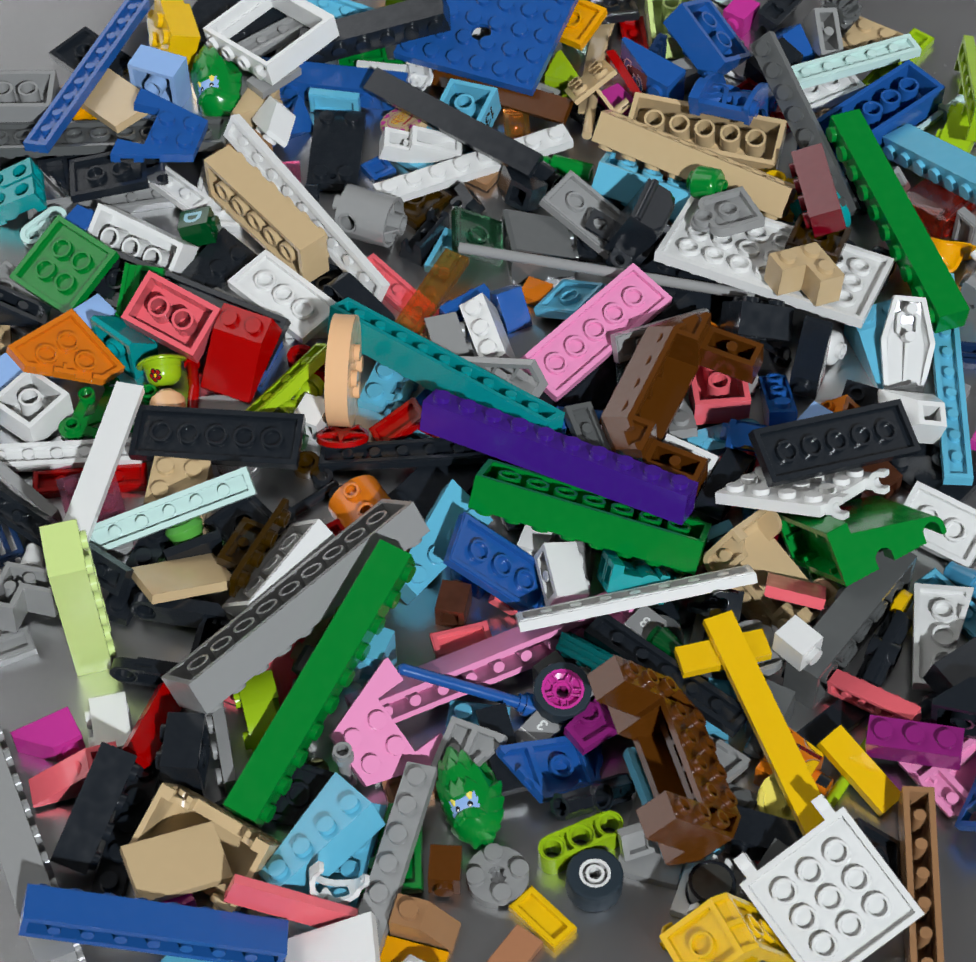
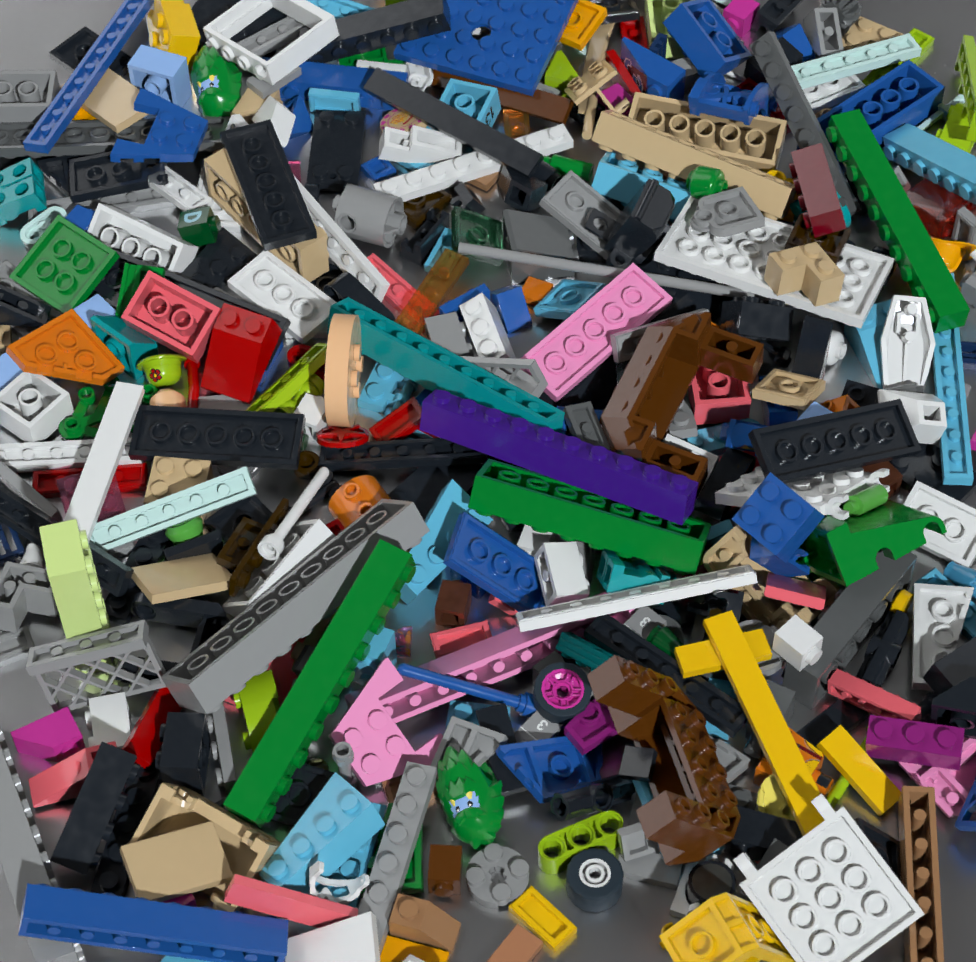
none -> light grey fence [26,619,167,712]
none -> black plate [220,119,317,251]
none -> white piece [257,467,330,561]
none -> tile [395,626,412,657]
none -> black tile [618,746,658,782]
none -> blue brick [732,472,825,563]
none -> blue hinge [749,537,810,577]
none -> tan tile [752,368,826,411]
none -> bright green cylinder [843,484,888,516]

